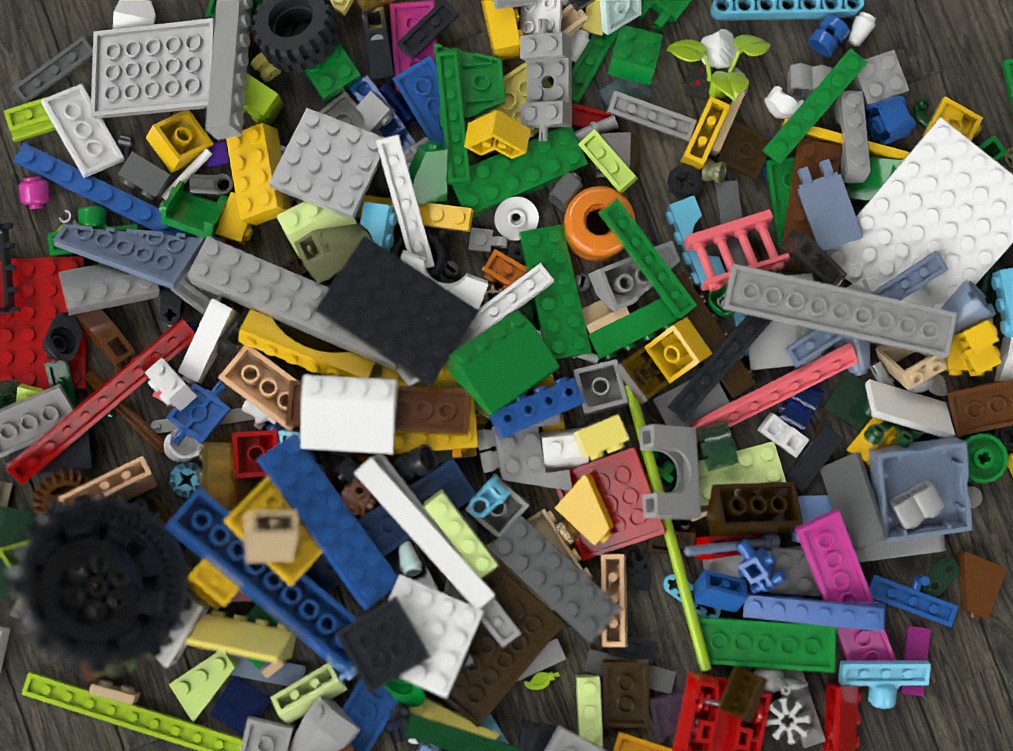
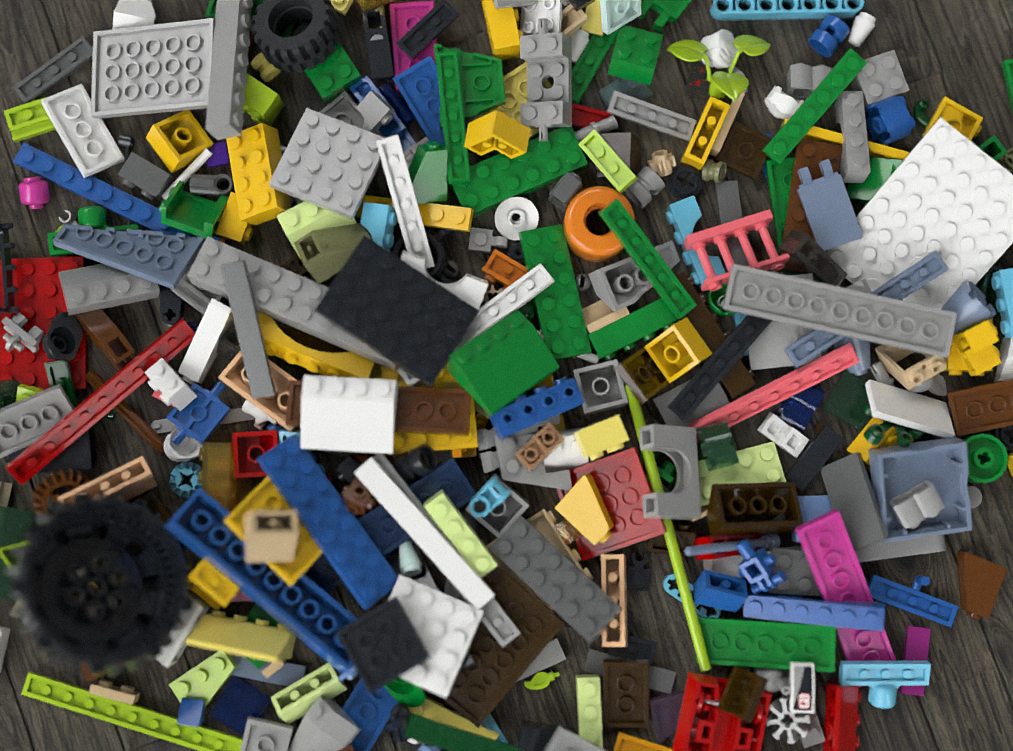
clear green plate [921,558,960,597] -> none
none -> light grey hips [2,313,45,353]
none -> blue slope [178,697,205,726]
none -> tile [221,260,276,399]
none -> medium nougat slope [515,423,565,472]
none -> light grey wheel [624,166,665,208]
none -> tan gear [647,150,677,177]
none -> slope [789,662,815,713]

